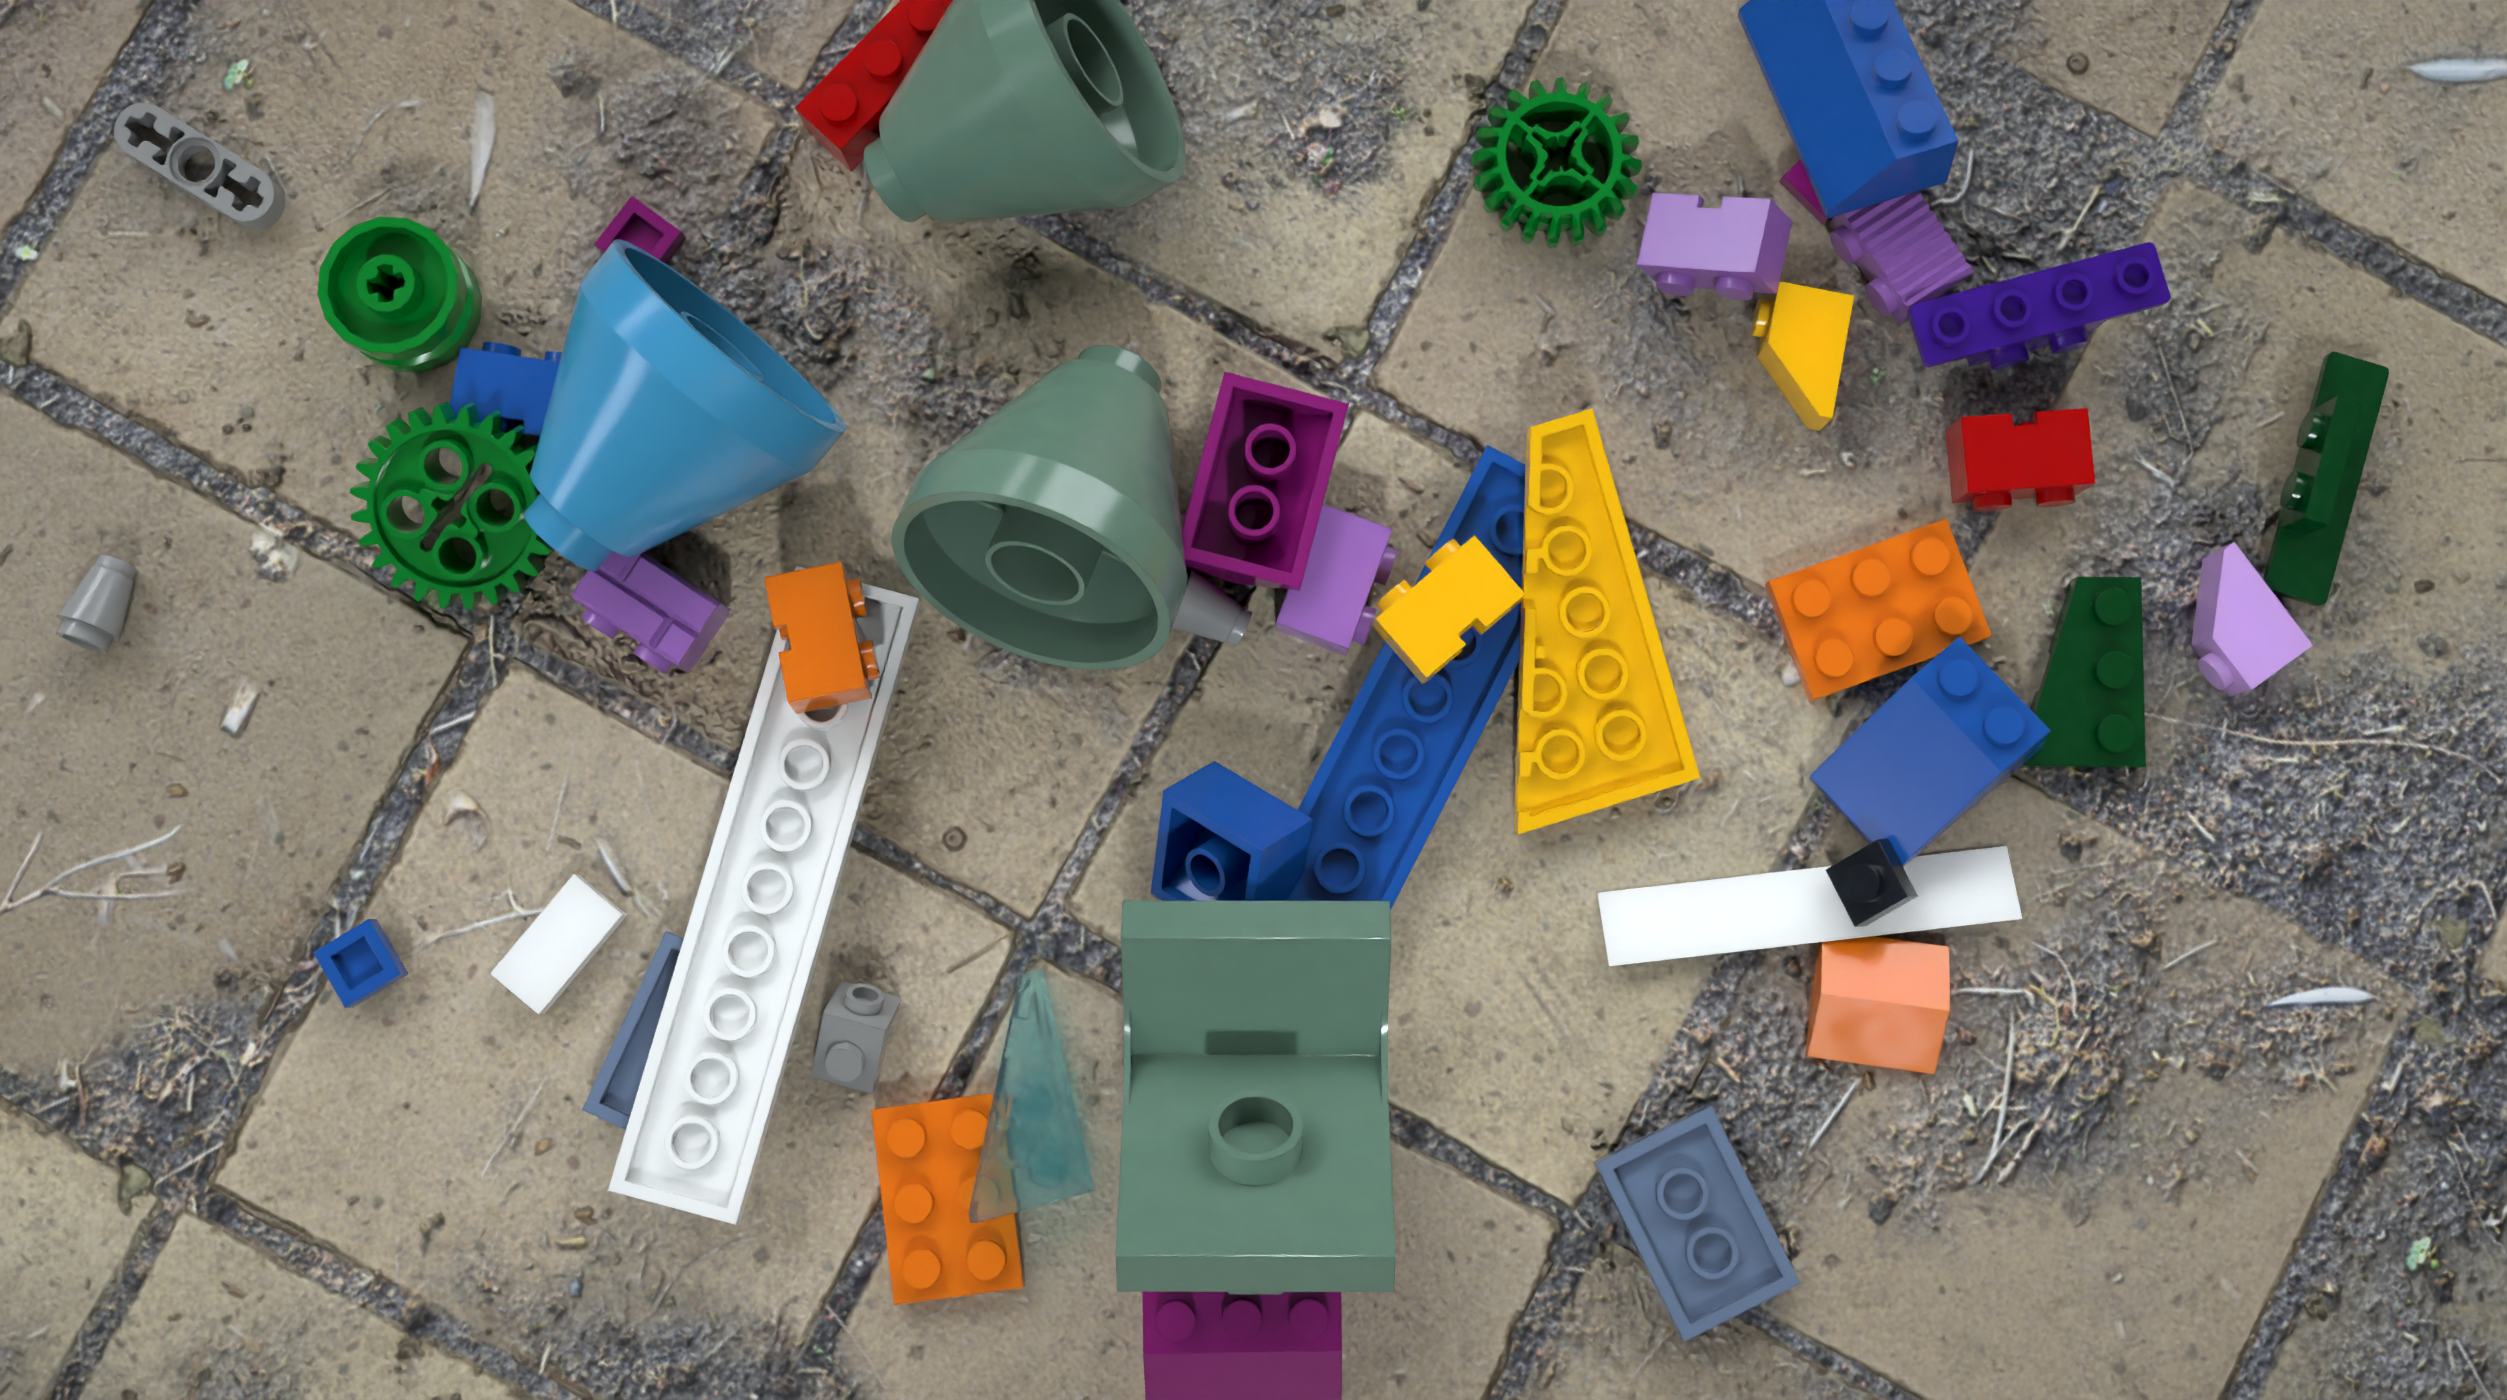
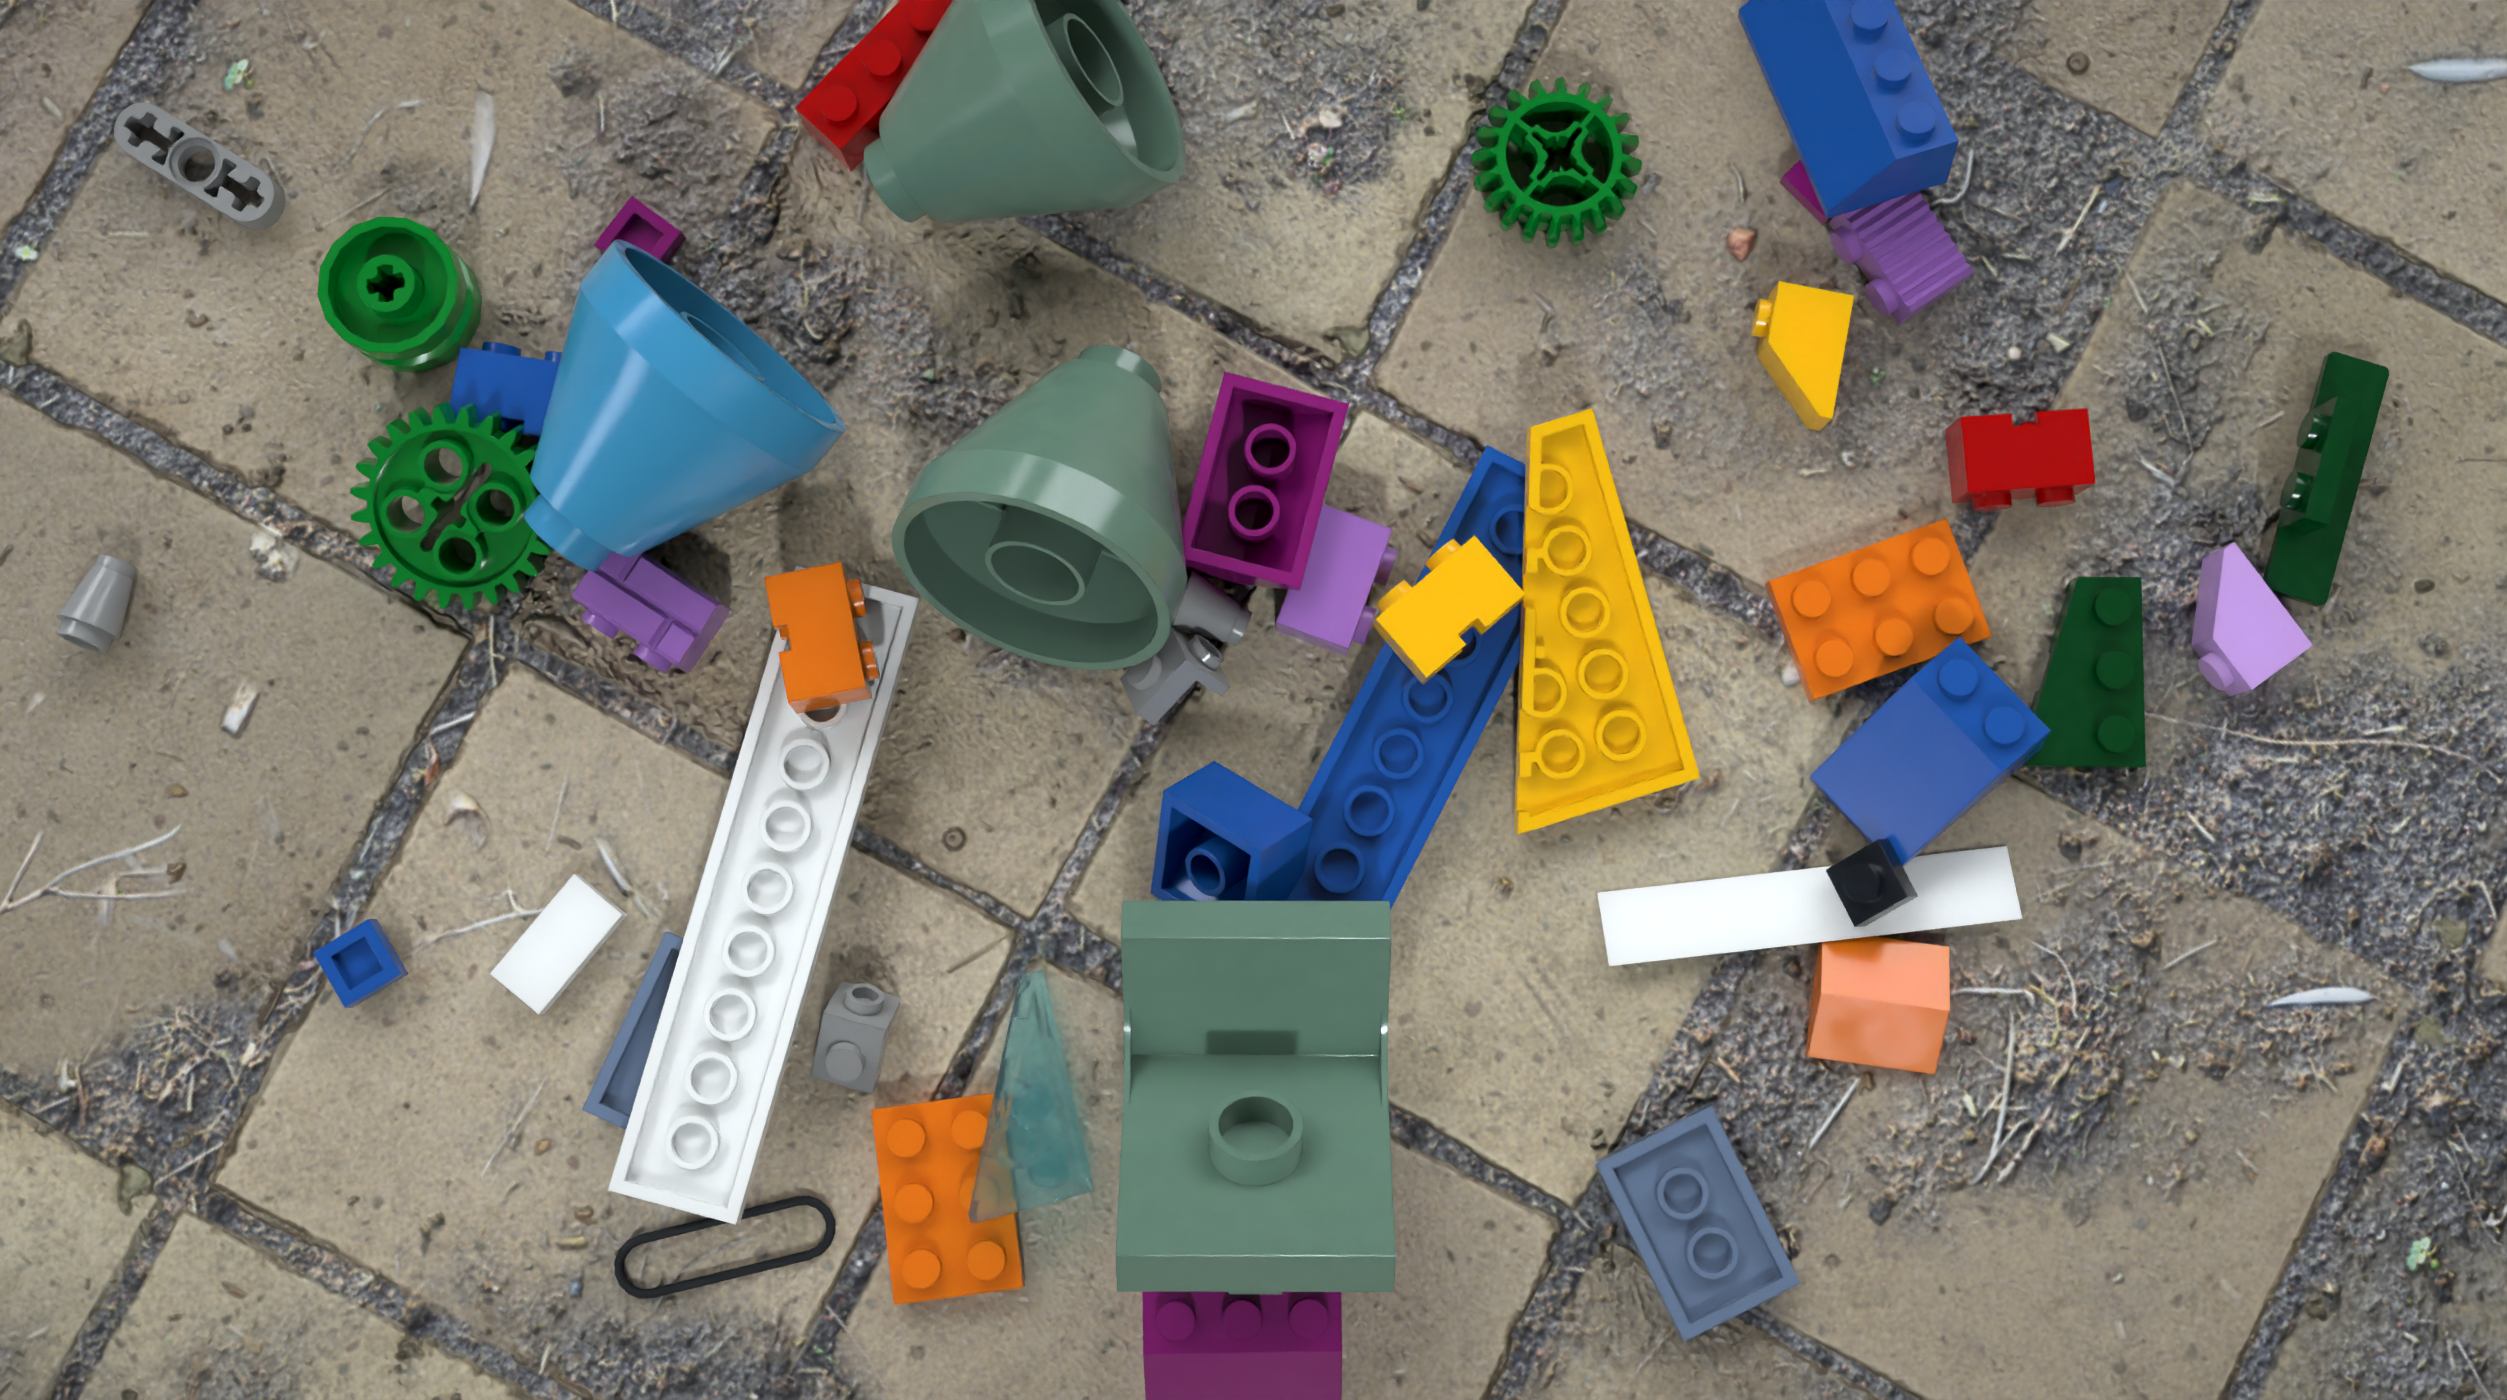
medium lavender brick [1637,193,1792,300] -> none
dark purple bracket [1908,242,2171,370] -> none
none -> black piece [614,1196,835,1299]
none -> light grey bracket [1120,627,1230,725]

